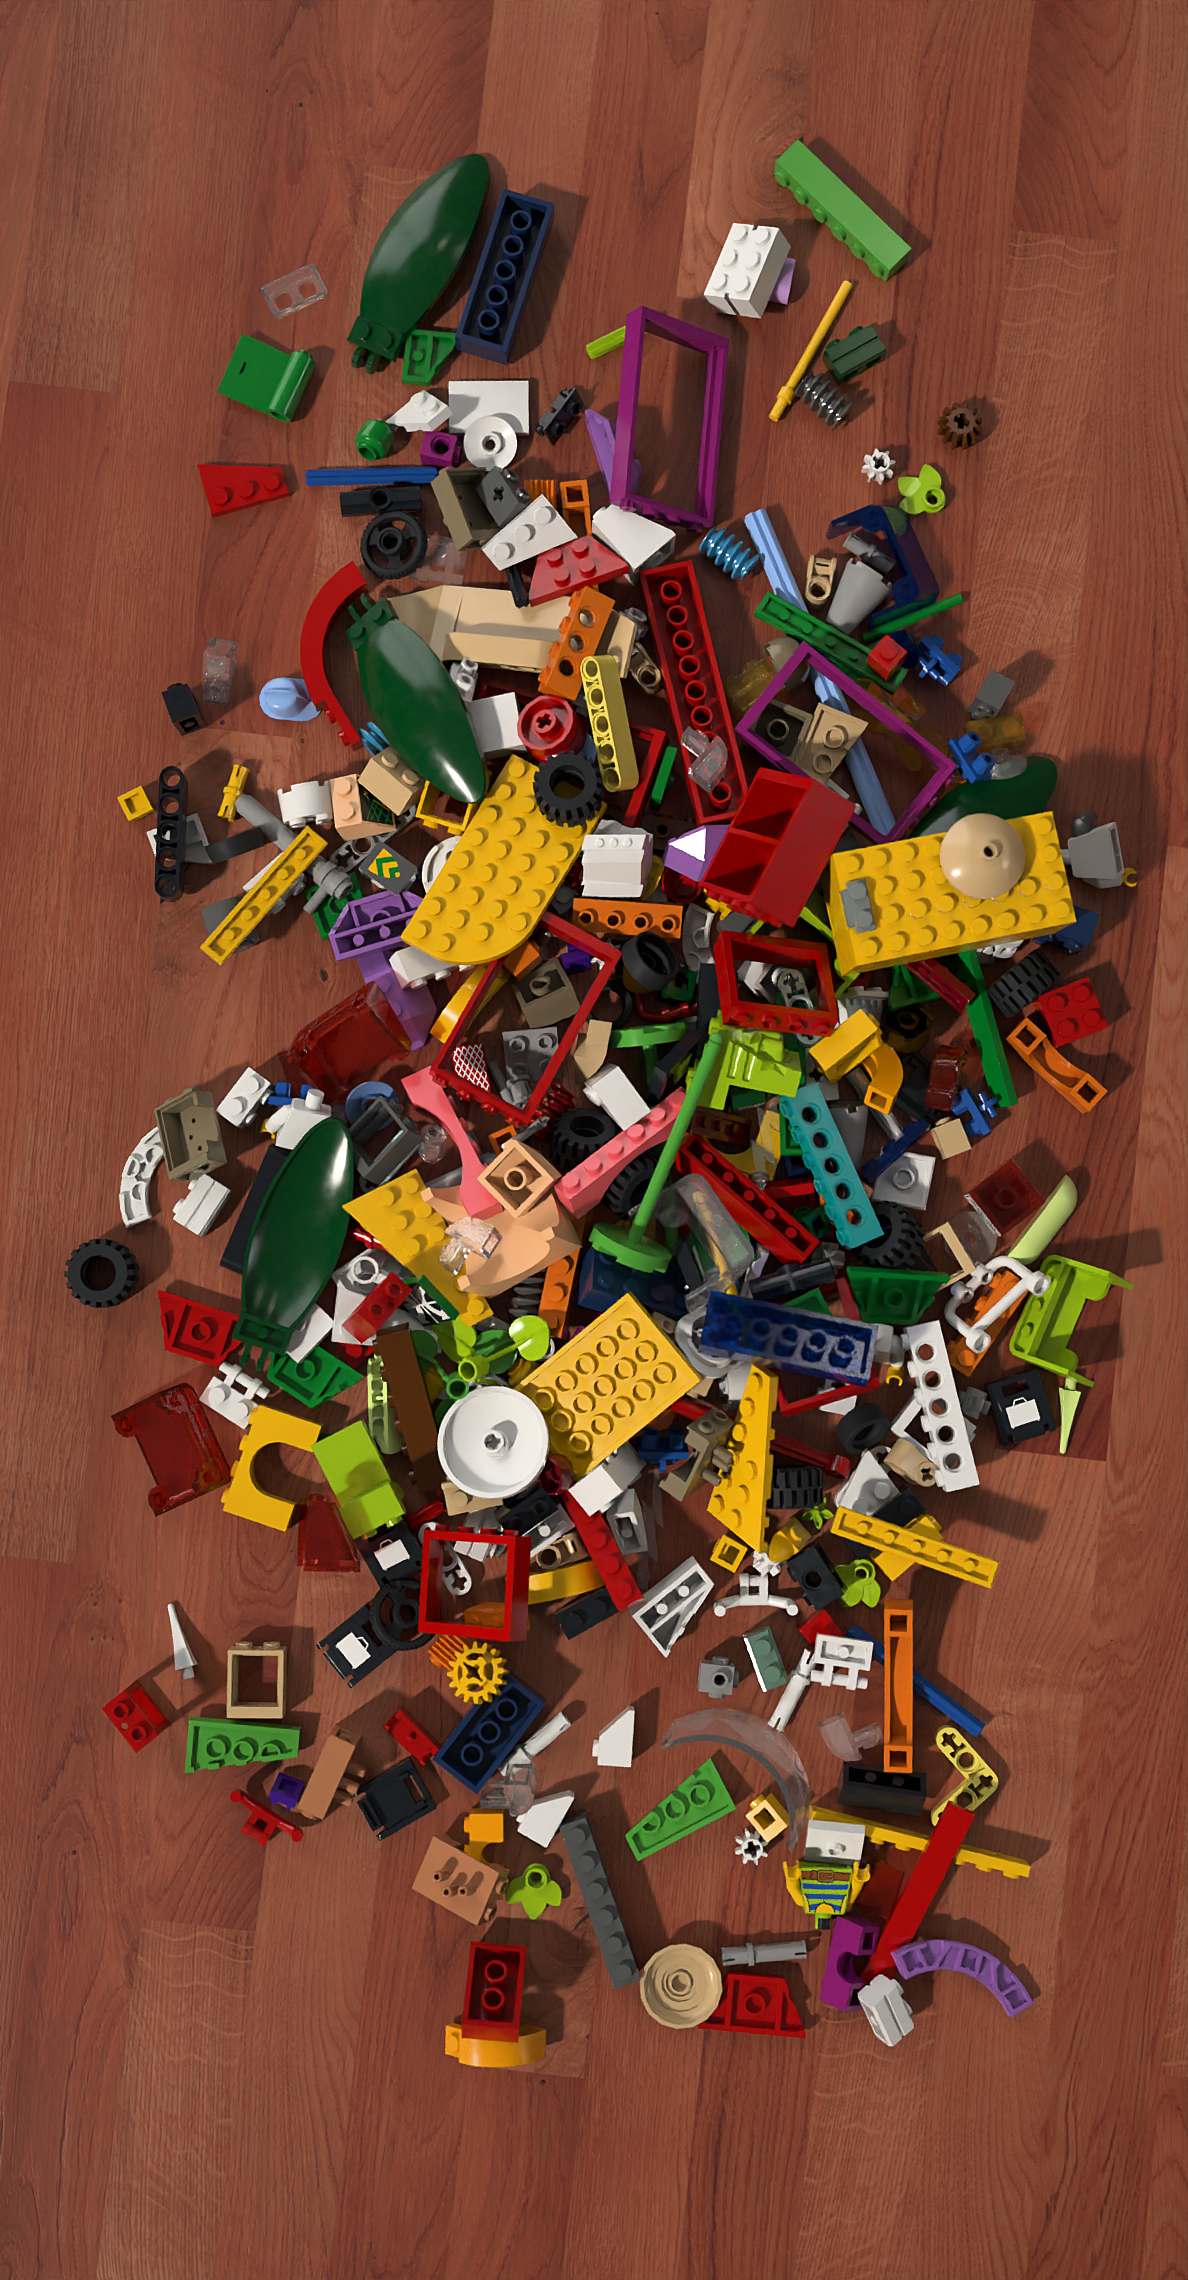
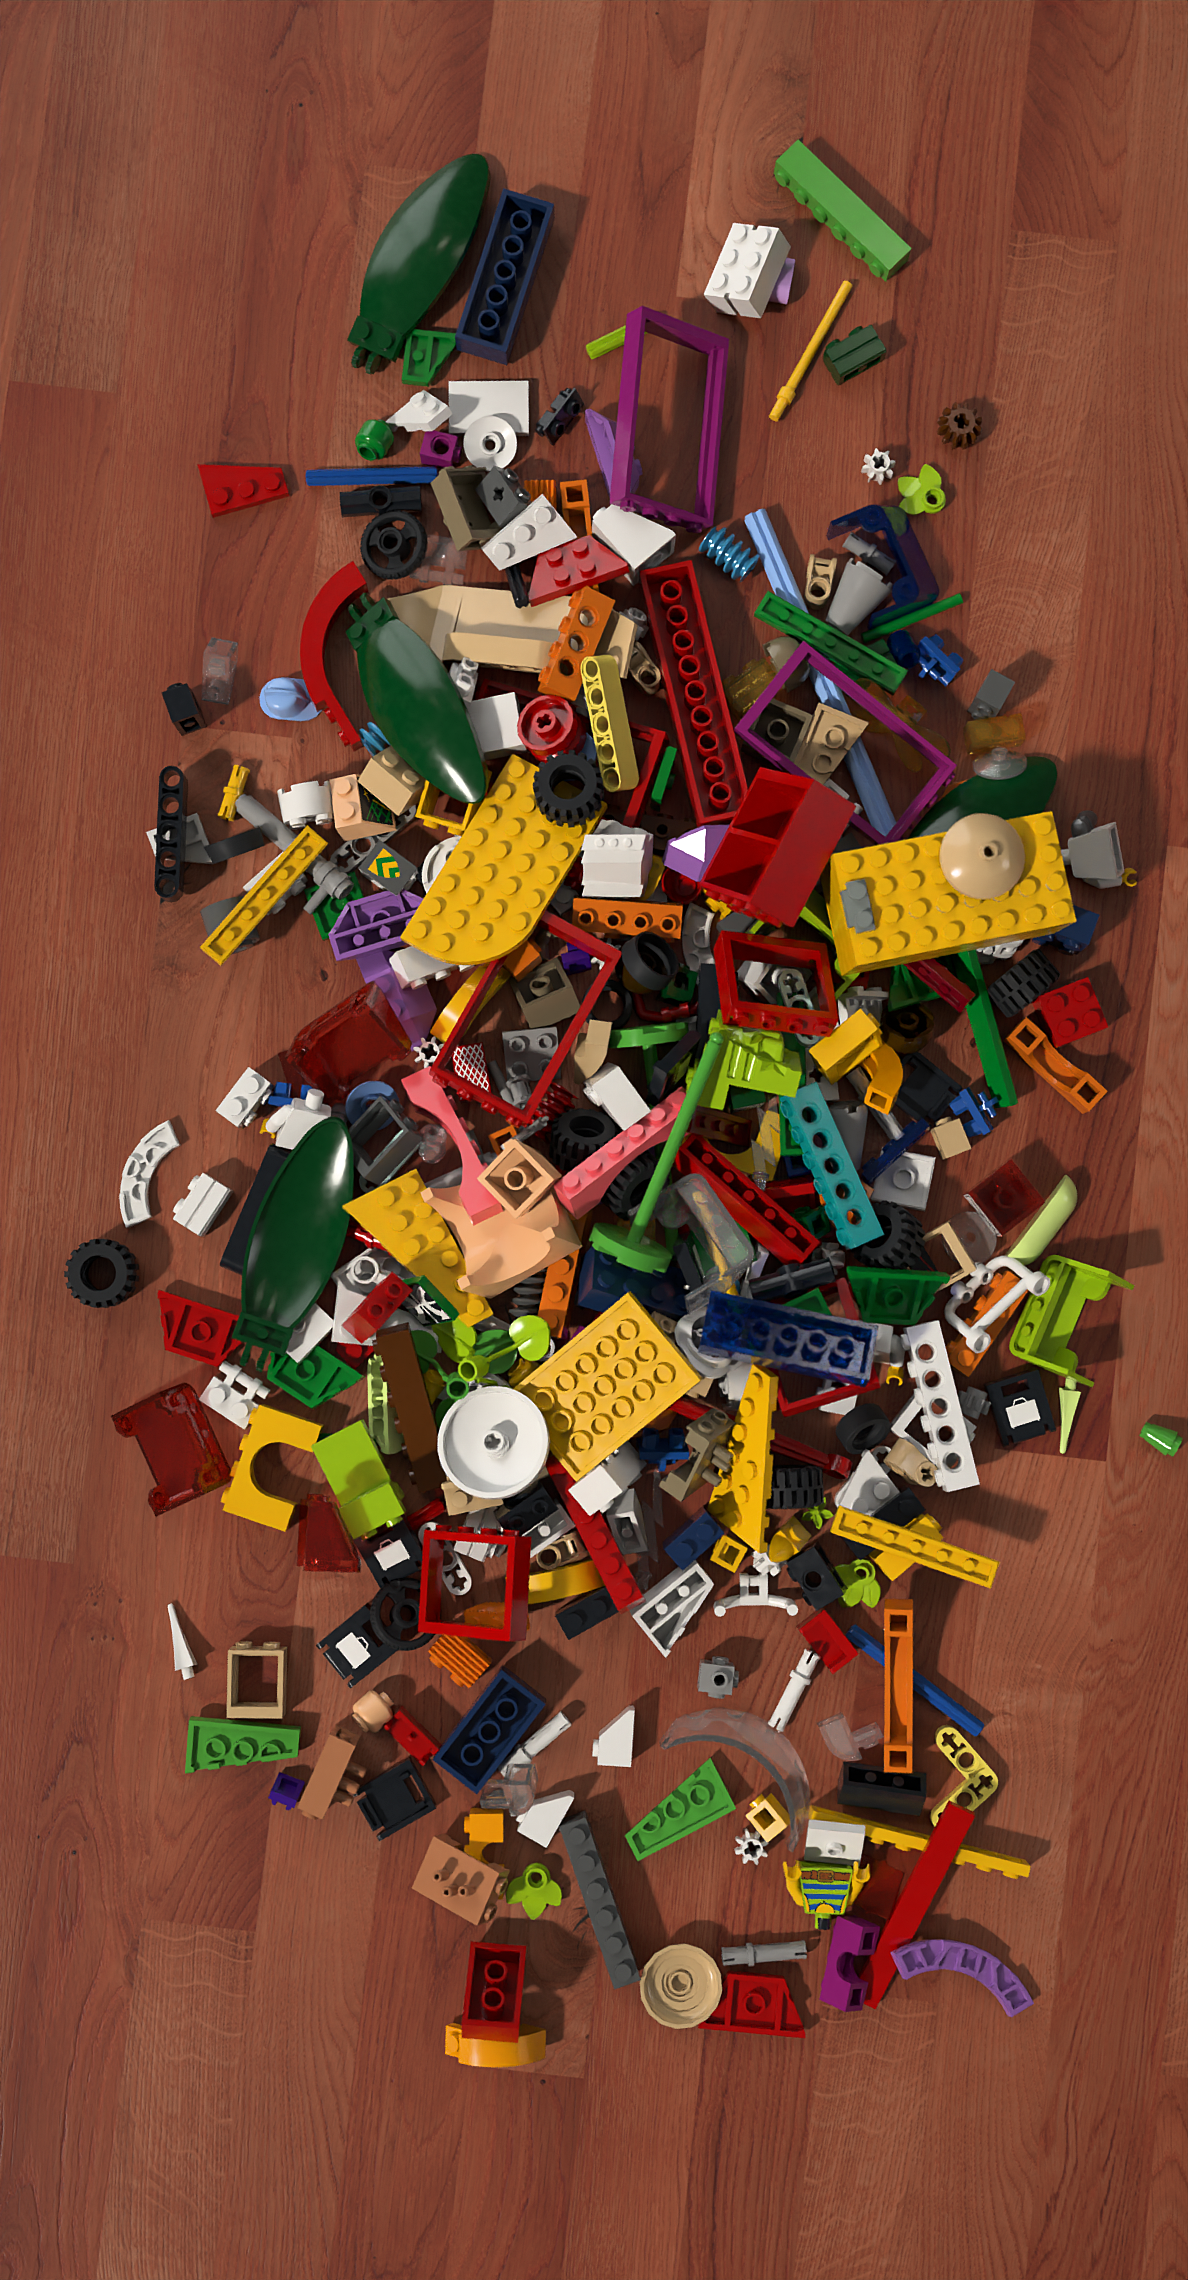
red window [101,1680,170,1753] -> none
yellow plate [117,786,155,823] -> none
dark tan piece [154,1087,227,1183] -> none
green door [217,334,316,423] -> none
red piece [230,1789,304,1846] -> none
clear piece [260,263,328,319] -> none
clear brick [439,1217,503,1274] -> none
yellow gear [447,1641,509,1705] -> none
dark red hair [537,1452,574,1495] -> none
clear brick [681,726,727,793] -> none
sand green brick [742,1625,789,1691] -> none
dark grey piece [795,372,854,431] -> none
white plate [810,1633,873,1690] -> none
white brick [857,1974,914,2047] -> none
red brick [866,634,907,682] -> none
clear red animal [925,1044,968,1112] -> none
blue hips [947,732,996,784] -> none
none -> light nougat head [352,1690,394,1733]
none -> white gear [413,1036,444,1068]
none -> dark blue brick [662,1506,724,1571]
none -> bright green cone [1139,1421,1183,1457]

